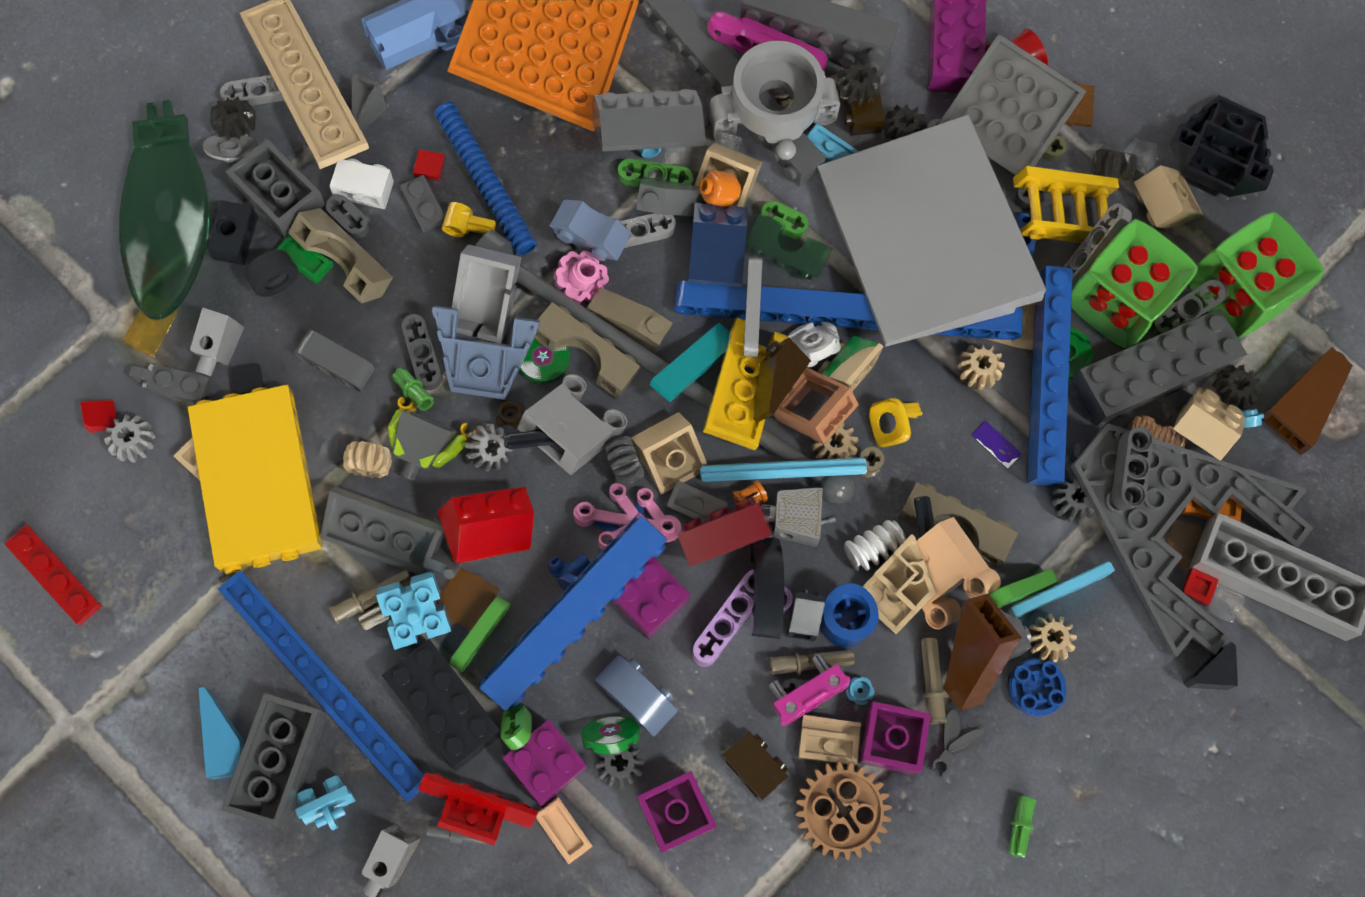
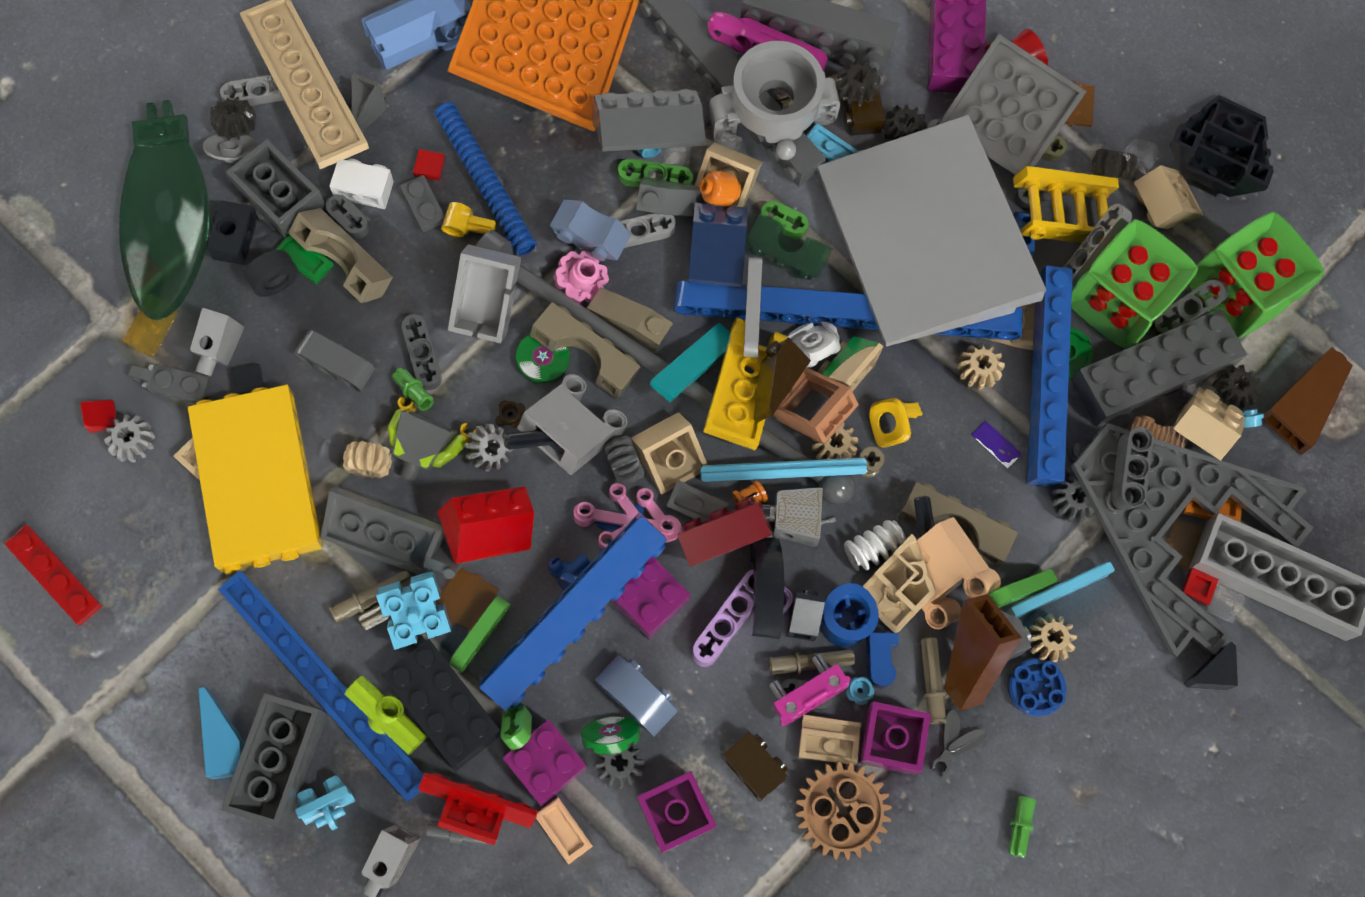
sand blue wing [432,306,541,400] -> none
none -> lime piece [345,676,427,755]
none -> blue leg [866,633,899,689]

